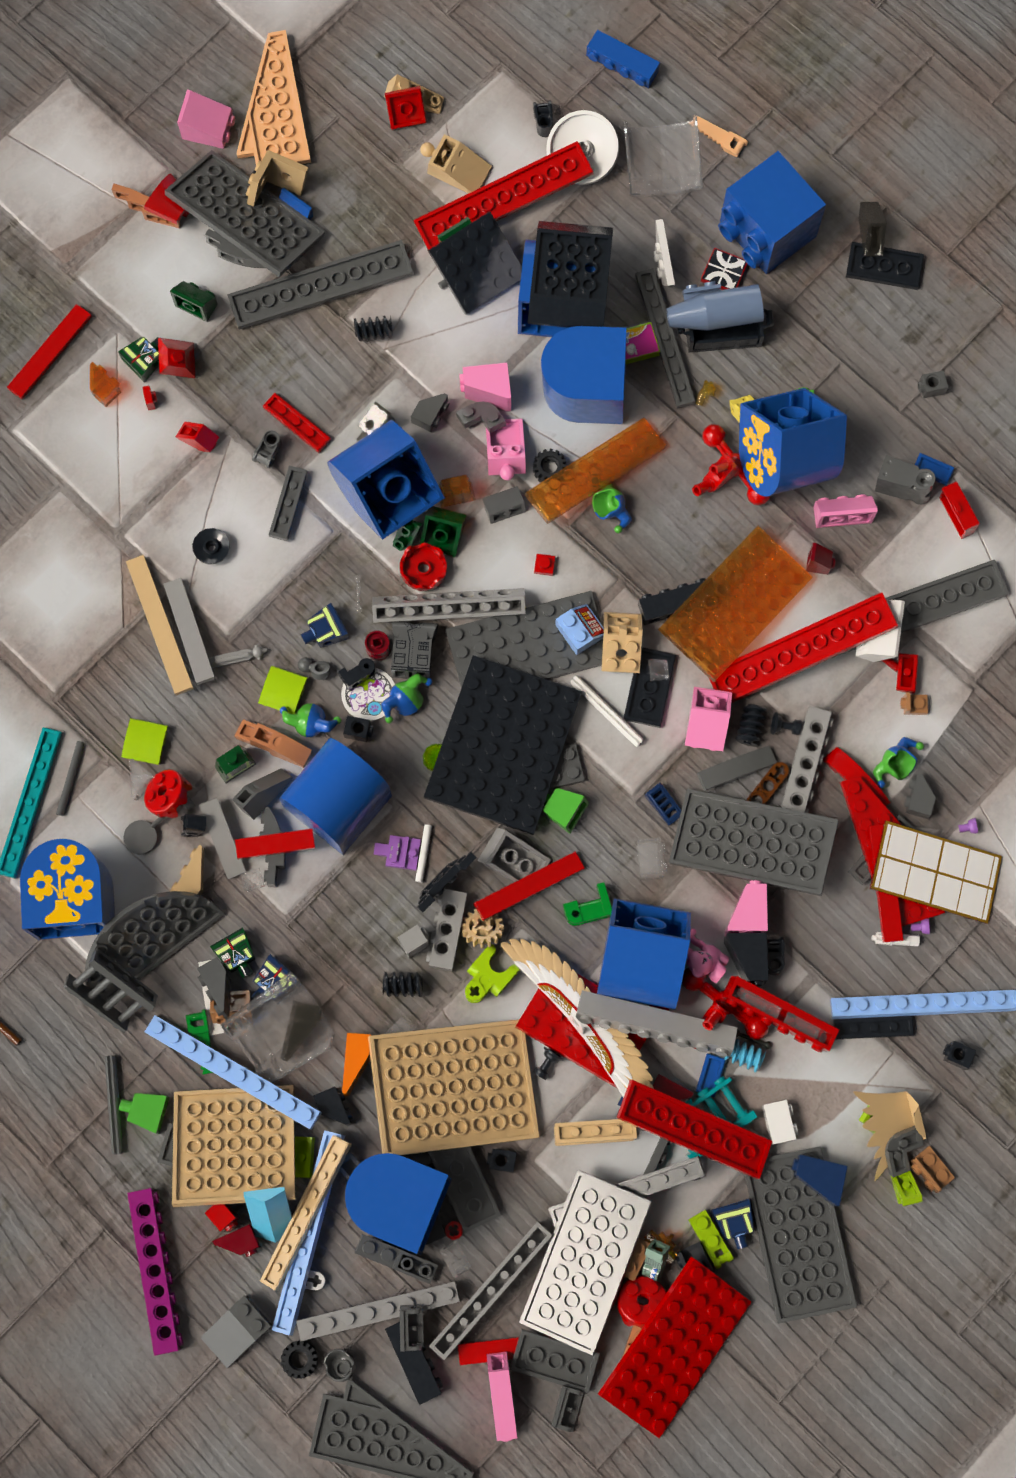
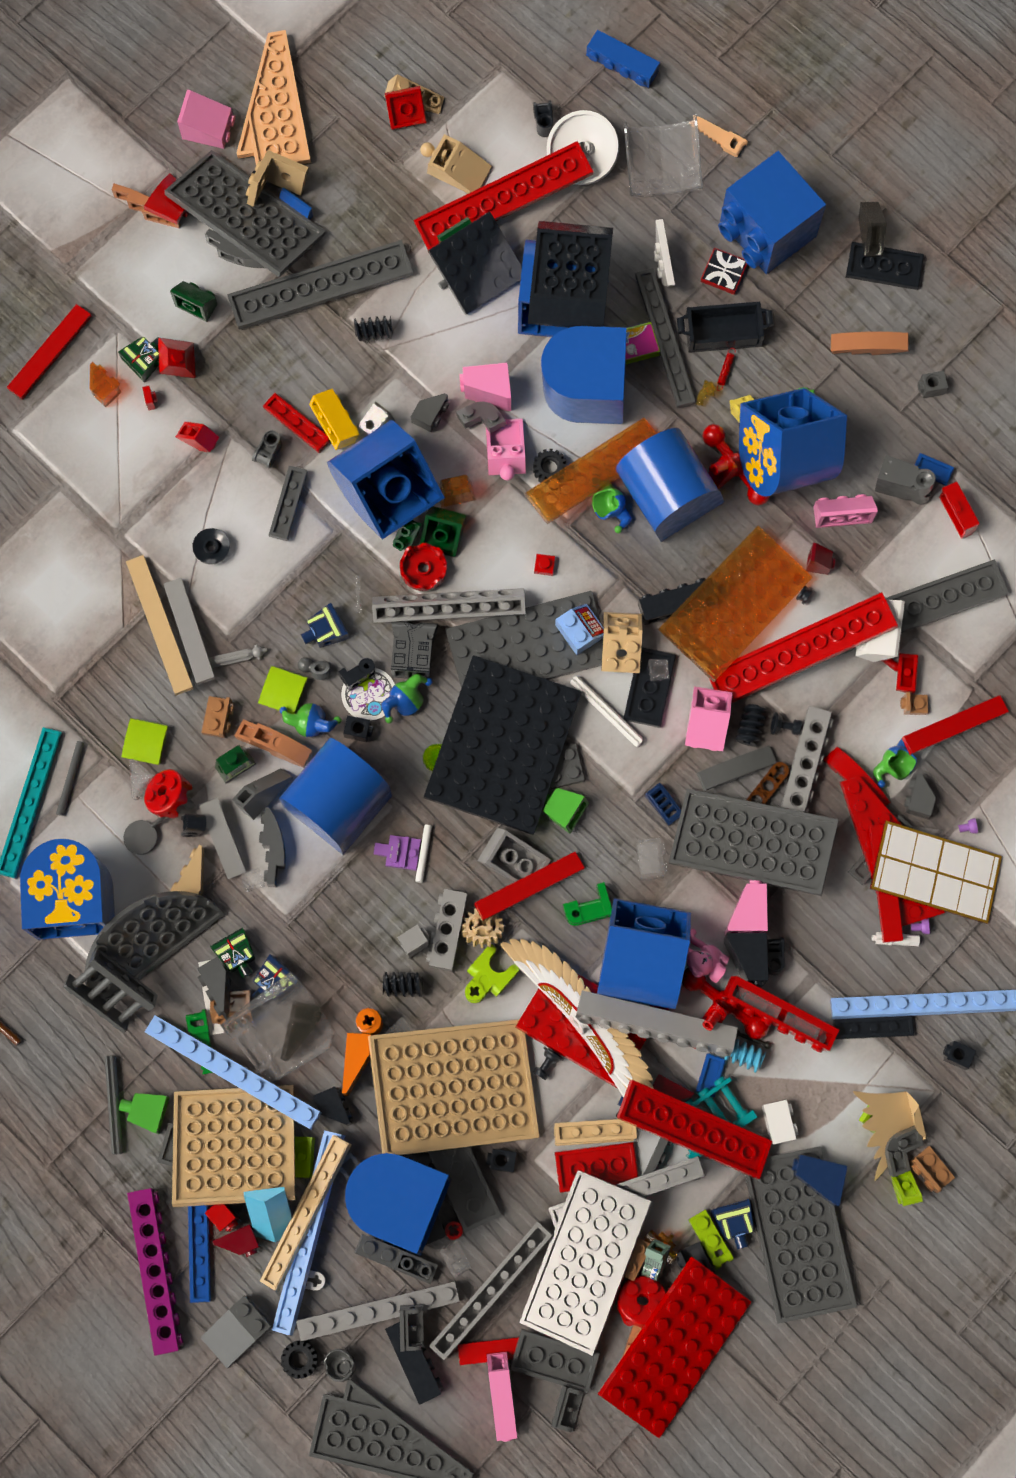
red tile [235,829,315,860] -> none
dark red wheel [365,631,391,661] -> none
black wing [417,852,477,913] -> none
dark grey hinge [482,486,526,524] -> none
sand blue piece [666,281,764,331] -> none
none -> blue tile [188,1205,211,1303]
none -> medium nougat bracket [201,696,234,738]
none -> yellow brick [309,389,359,450]
none -> orange piece [356,1008,383,1035]
none -> red tile [555,1142,638,1193]
none -> blue brick [616,428,725,542]
none -> red piece [717,348,736,391]
none -> black bush [796,585,813,605]
none -> nougat slope [831,332,909,355]
none -> red tile [901,695,1009,755]

